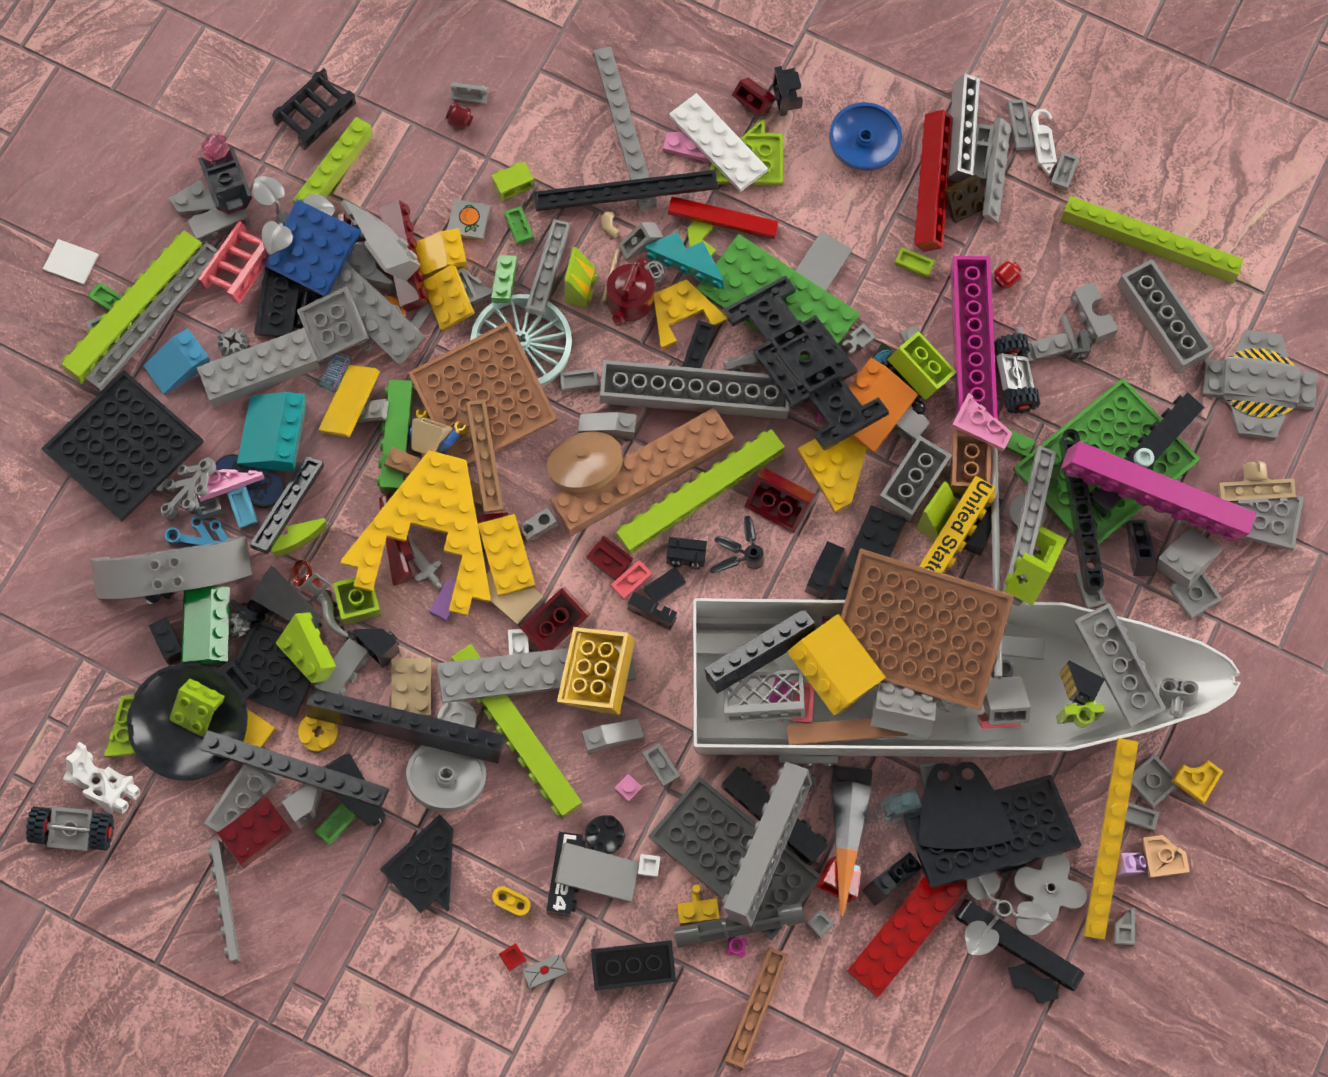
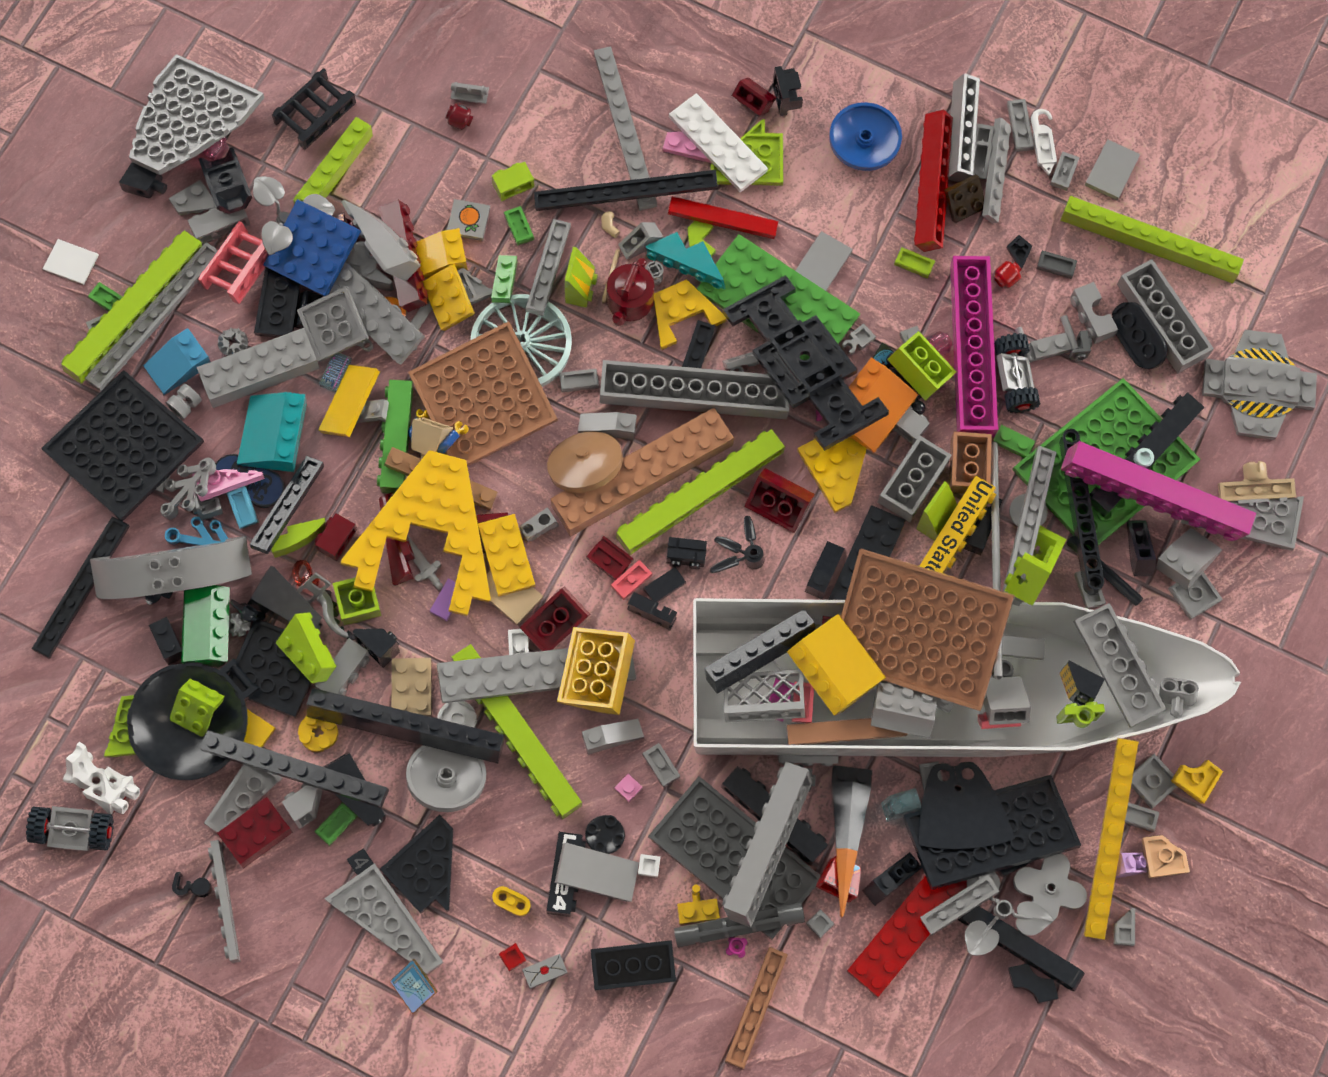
medium nougat plate [466,399,503,513] -> none
bright pink wing [952,393,1012,451] -> none
none -> black tile [31,516,130,659]
none -> black torso [119,162,167,199]
none -> light grey wing [129,54,265,175]
none -> light grey wheel [166,383,202,420]
none -> black leg [172,872,212,898]
none -> dark red brick [315,513,357,561]
none -> light grey wing [324,863,444,975]
none -> black tile [347,848,374,875]
none -> piece [390,959,438,1014]
none -> light grey plate [920,875,999,936]
none -> clear pink head [926,331,953,356]
none -> black piece [1006,235,1032,270]
none -> dark grey tile [1036,250,1077,279]
none -> black axle [1066,536,1143,606]
none -> light grey tile [1085,139,1140,201]
none -> black tile [1112,302,1168,369]

